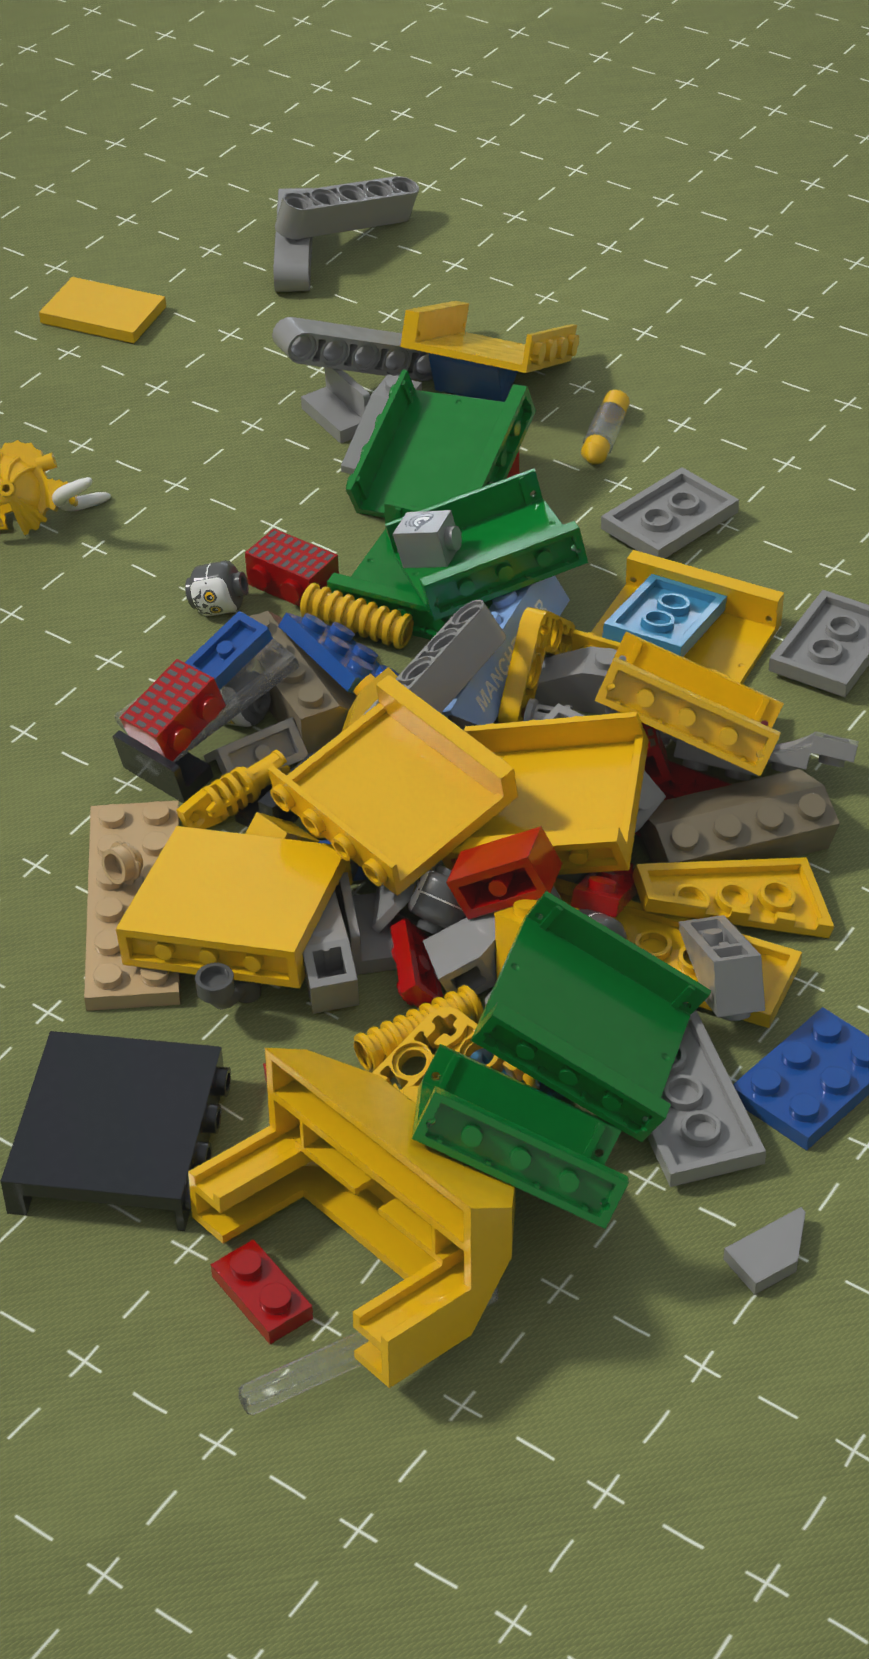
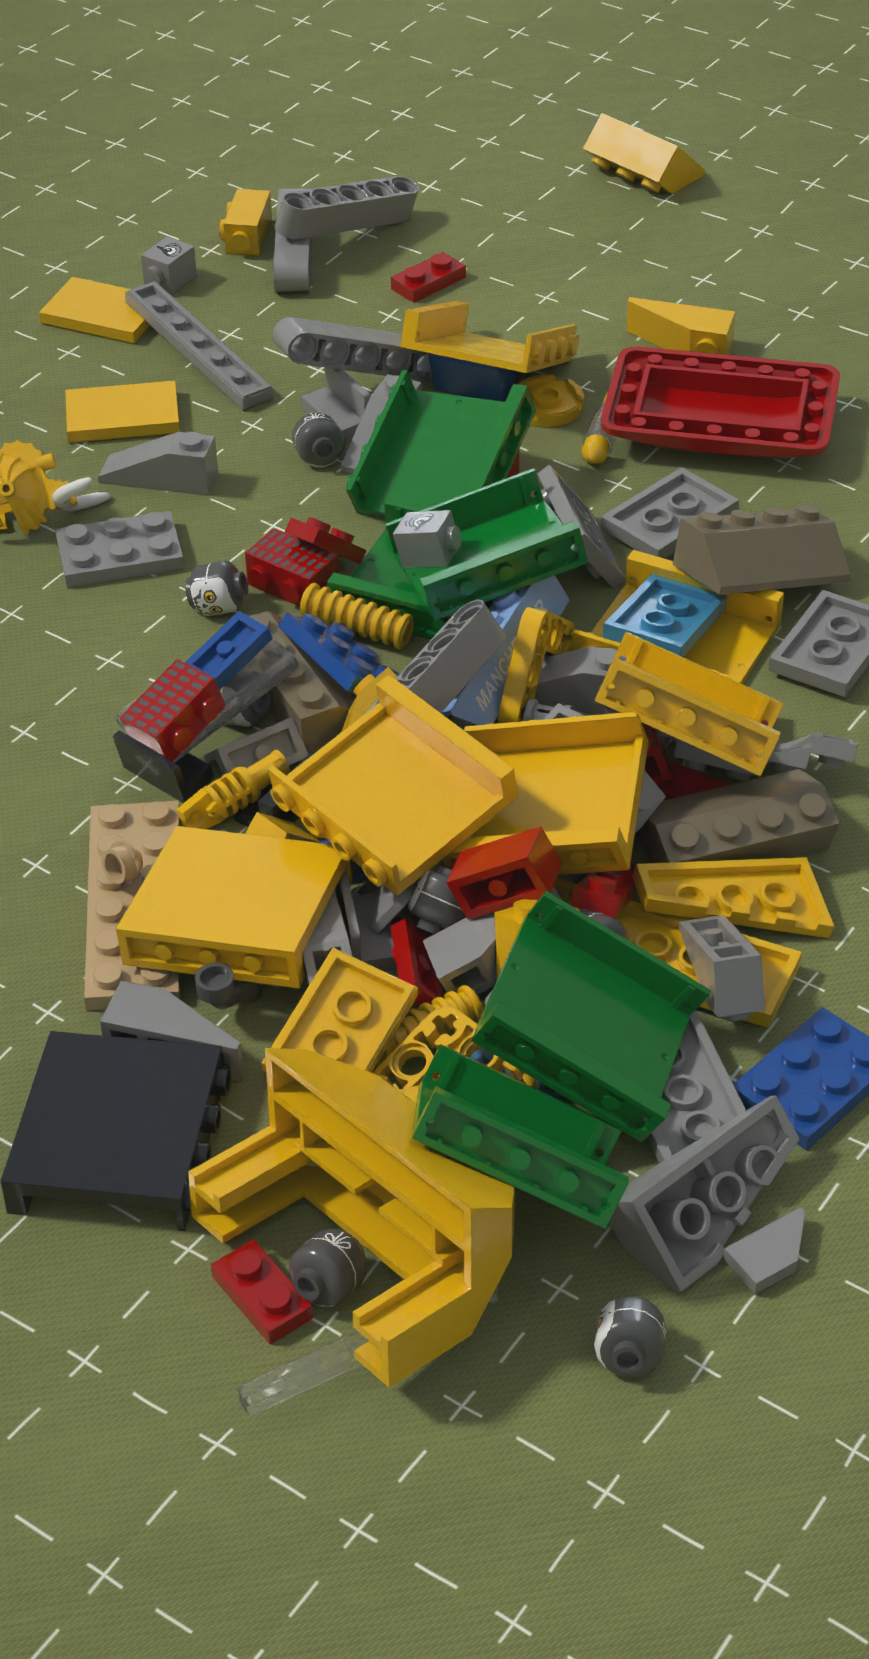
none -> light grey plate [55,511,184,588]
none -> yellow tile [65,380,180,443]
none -> light grey slope [98,432,218,495]
none -> light grey slope [100,981,244,1082]
none -> light grey tile [125,281,273,410]
none -> light grey brick [141,237,197,295]
none -> yellow brick [219,189,272,256]
none -> yellow tile [261,948,418,1073]
none -> red plate [285,516,366,564]
none -> dark grey head [289,1229,367,1307]
none -> dark grey head [292,412,345,468]
none -> red plate [391,252,466,303]
none -> yellow tile [517,374,584,428]
none -> light grey plate [537,464,626,589]
none -> yellow slope [583,113,706,194]
none -> dark grey head [594,1296,666,1377]
none -> red wedge [601,346,840,459]
none -> light grey wedge [609,1095,799,1292]
none -> yellow slope [627,297,735,355]
none -> dark tan slope [673,504,851,595]

